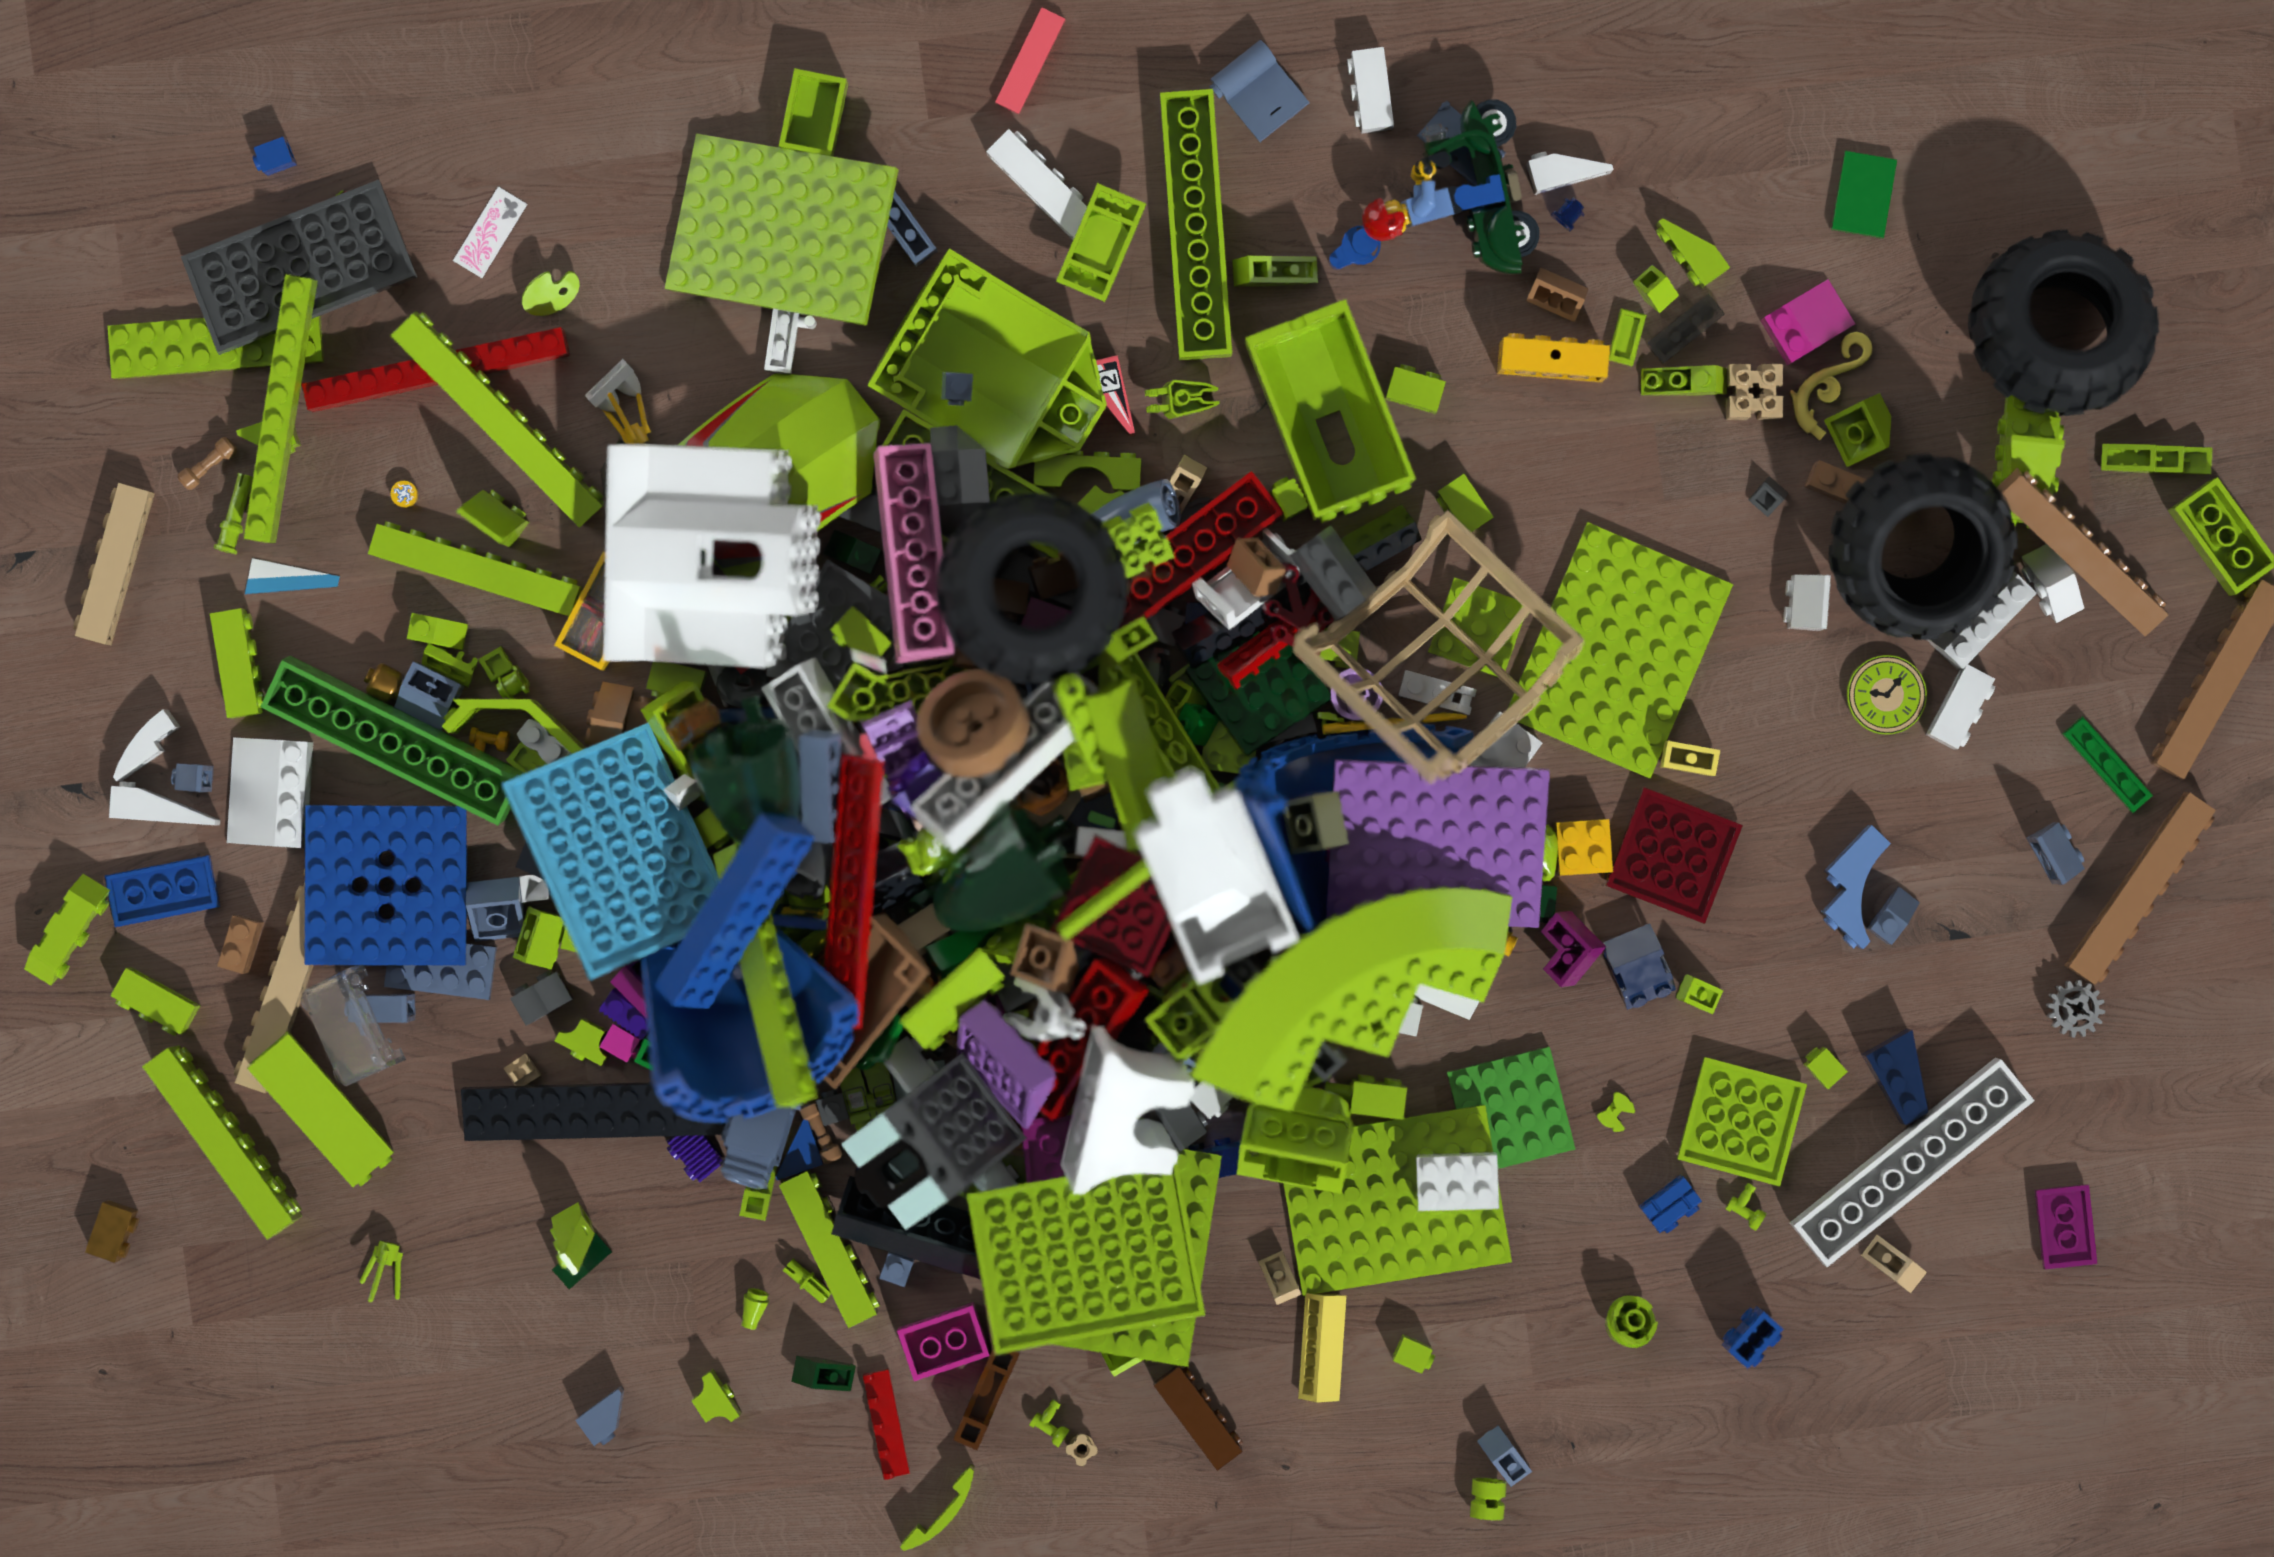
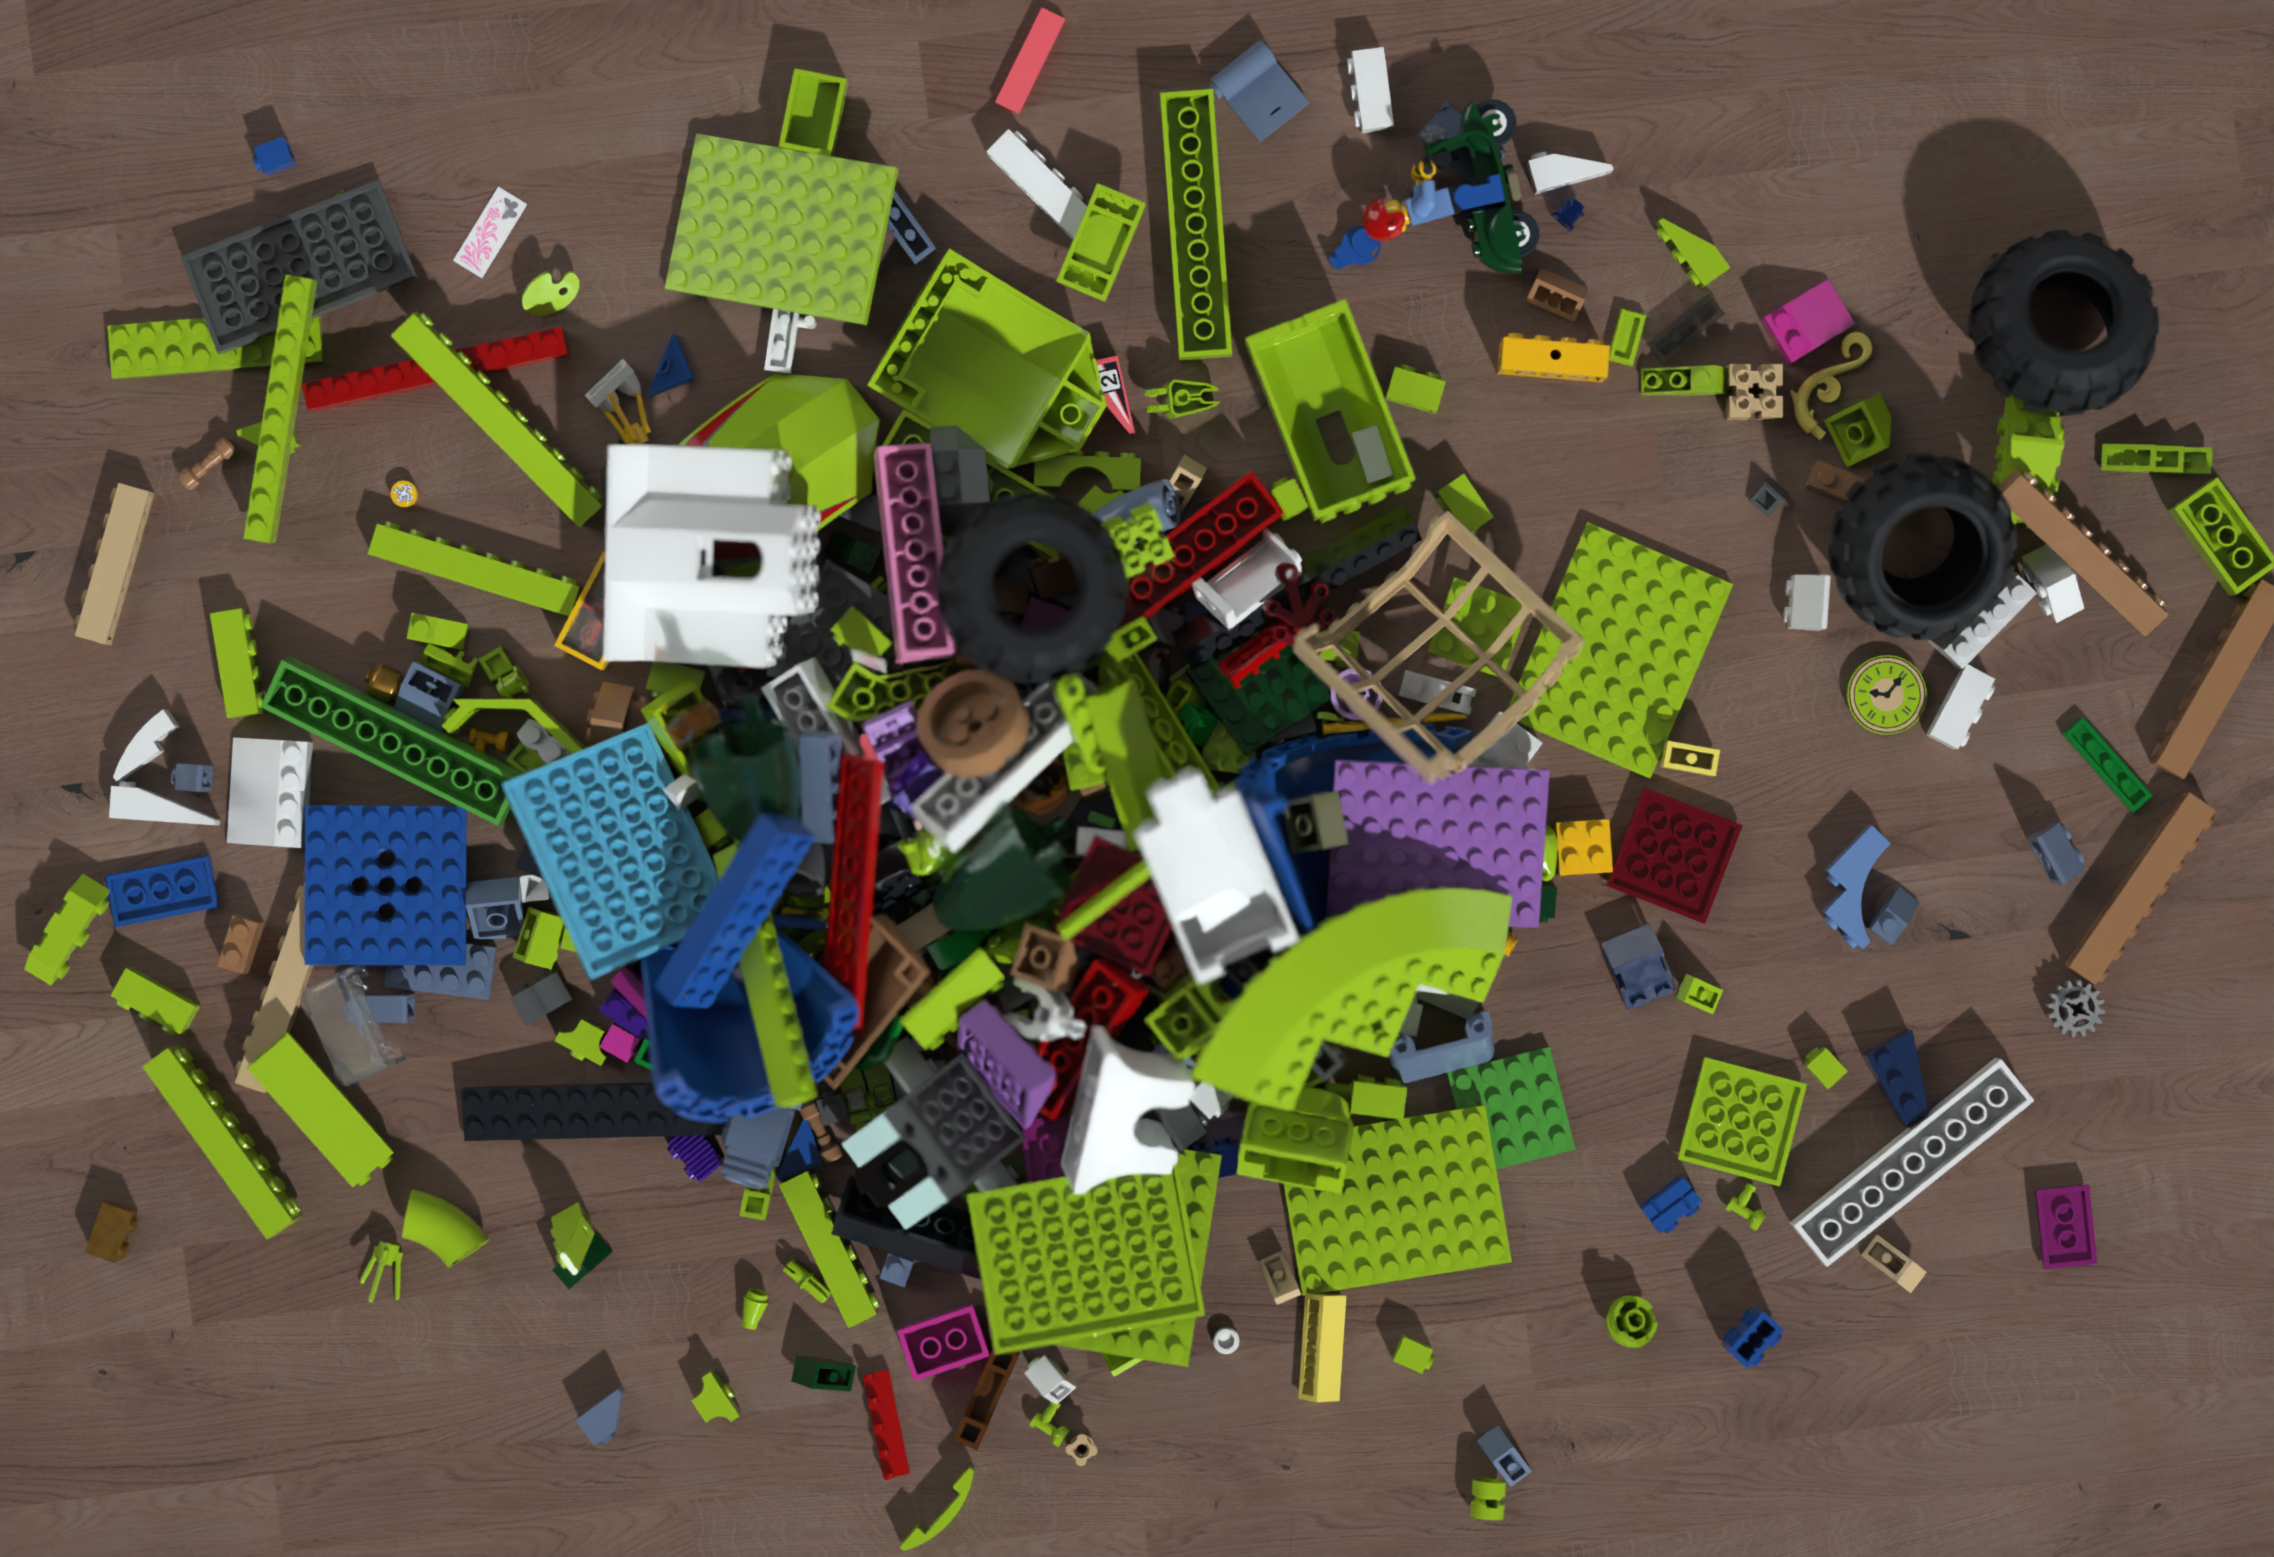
lime pin [213,473,253,555] -> none
dark azure sticker [245,558,340,594] -> none
lime slope [456,490,529,548] -> none
tan tile [504,1053,541,1086] -> none
sand blue brick [941,372,973,406] -> none
reddish brown brick [1153,1365,1243,1471] -> none
medium nougat brick [1227,538,1286,597] -> none
lime slope [1232,256,1318,287] -> none
dark grey slope [1289,525,1377,621] -> none
white brick [1417,1152,1499,1211] -> none
magenta brick [1541,911,1606,987] -> none
lime piece [1596,1091,1635,1132] -> none
lime brick [1633,265,1679,313] -> none
green tile [1831,151,1897,239] -> none
none -> lime brick [402,1189,490,1268]
none -> blue tile [648,334,695,398]
none -> white brick [1024,1356,1076,1405]
none -> white tile [1213,1327,1240,1354]
none -> white tile [1351,425,1393,484]
none -> sand blue windscreen [1387,1008,1495,1083]

